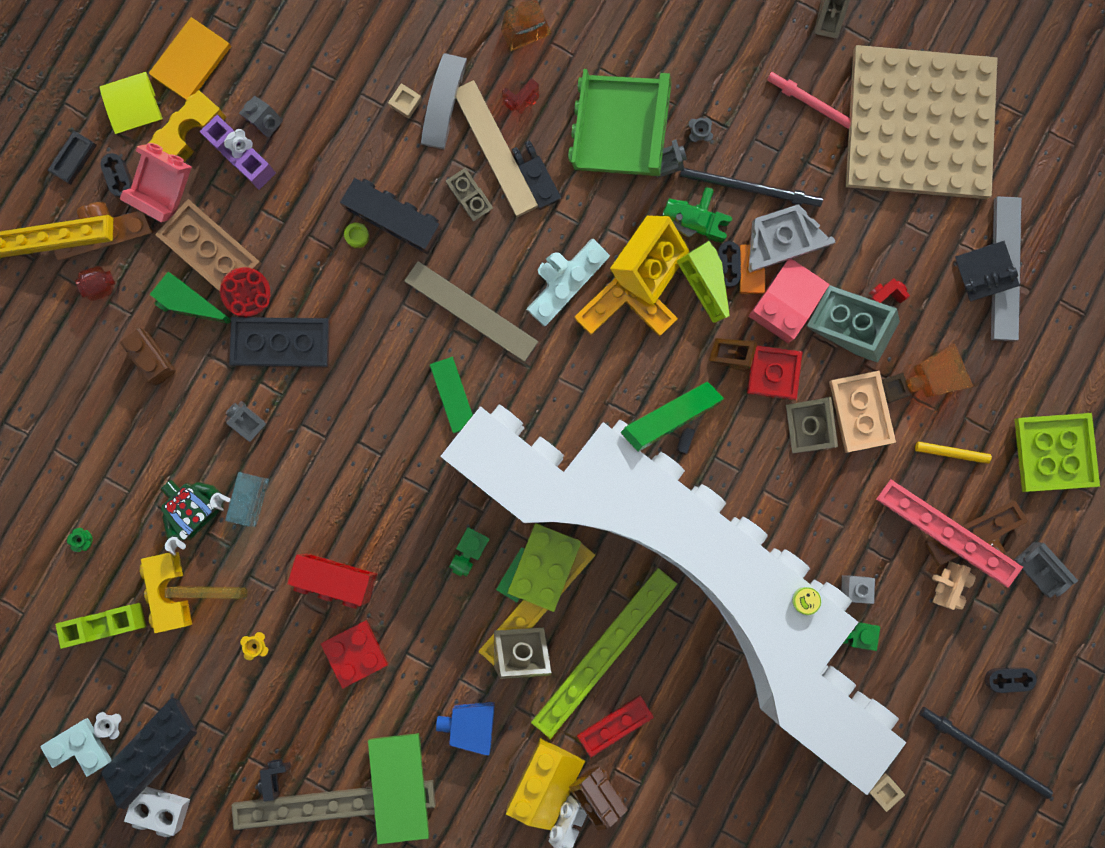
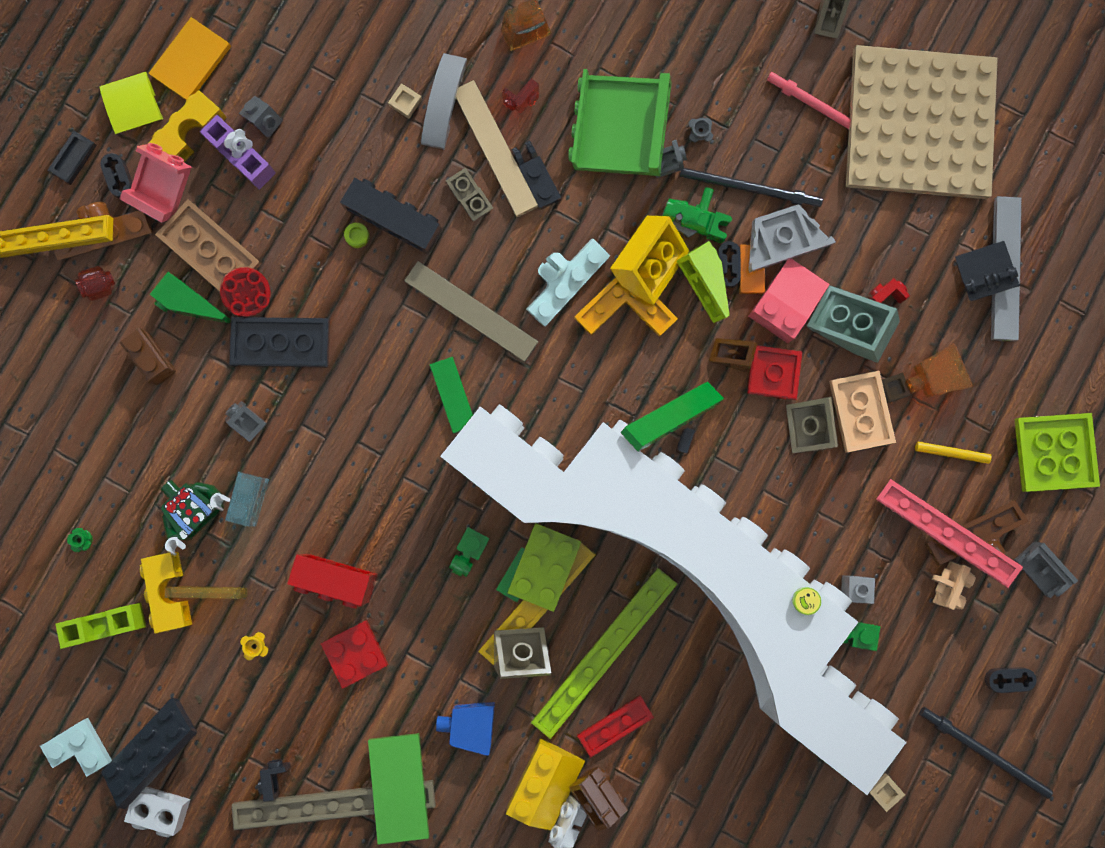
white plate [94,712,122,739] -> none

